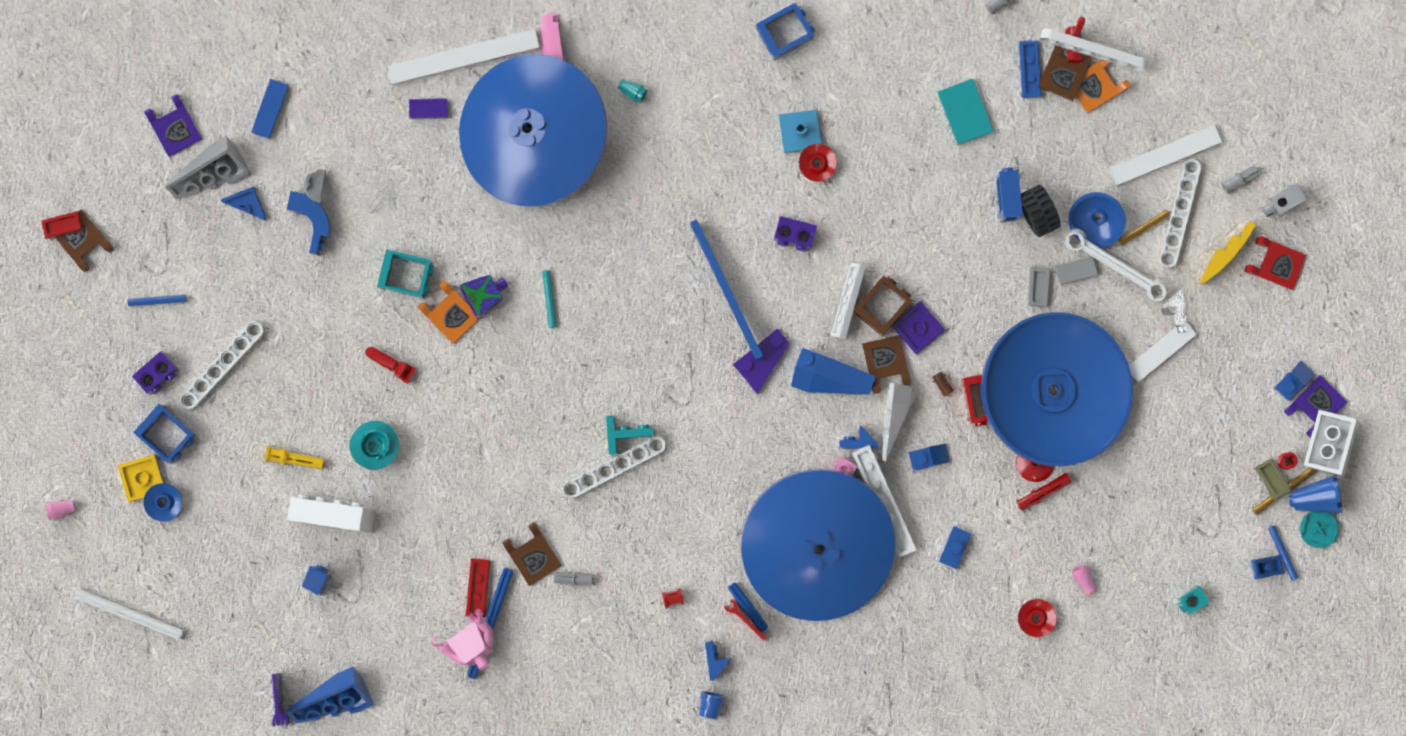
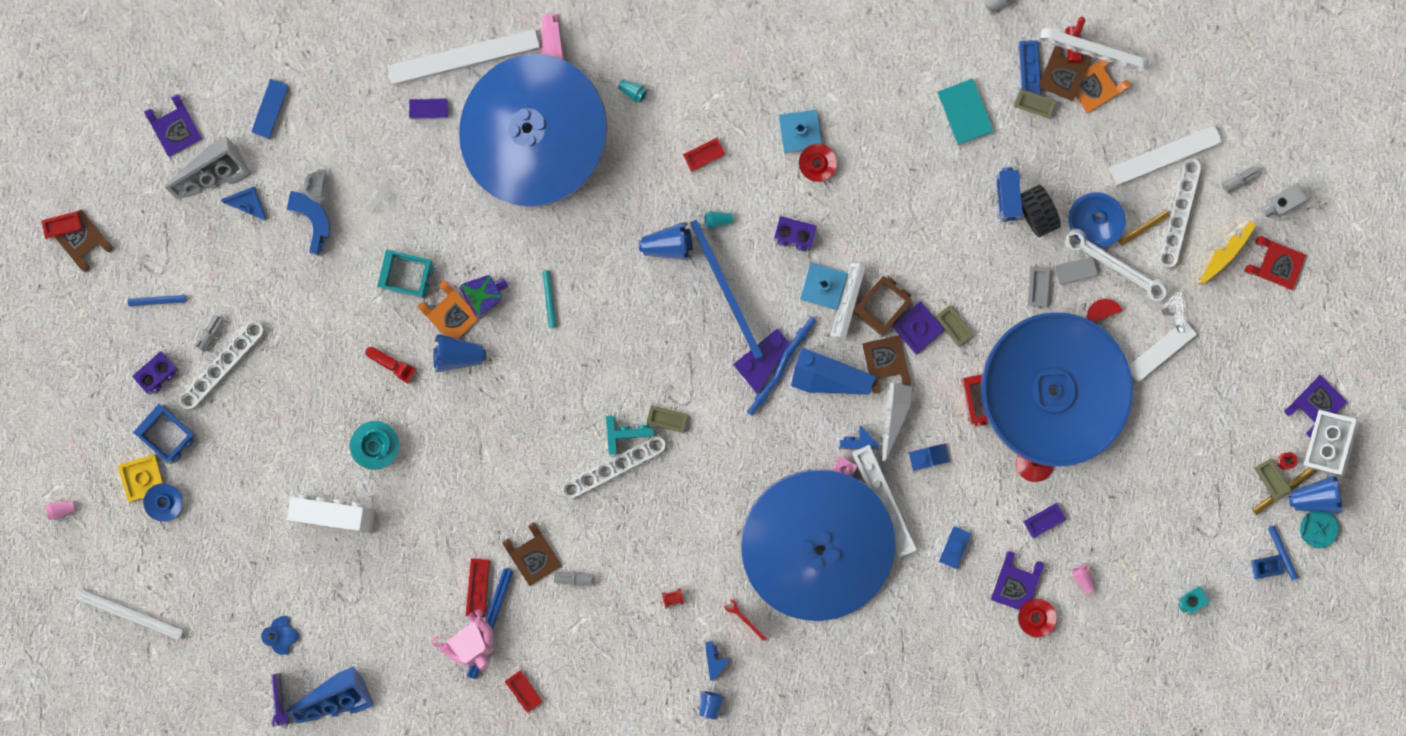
yellow pin [265,445,325,470] -> none
blue slope [302,565,332,596] -> none
blue axle [728,582,768,632] -> none
blue window [755,2,815,60] -> none
reddish brown pin [932,371,954,397] -> none
red pin [1016,472,1072,512] -> none
blue slope [1274,360,1314,401] -> none
none -> light grey axle [195,315,223,352]
none -> blue plate [261,616,300,655]
none -> blue cone [433,334,486,372]
none -> red tile [505,670,543,713]
none -> blue cone [639,222,693,260]
none -> olive tile [646,405,688,433]
none -> red tile [683,138,725,172]
none -> teal cone [704,211,733,229]
none -> blue bar [747,317,817,416]
none -> dark azure tile [800,263,847,310]
none -> olive tile [935,305,974,347]
none -> dark purple flag [990,551,1044,610]
none -> olive tile [1013,88,1056,119]
none -> dark purple tile [1023,503,1066,538]
none -> red tile [1086,299,1123,322]

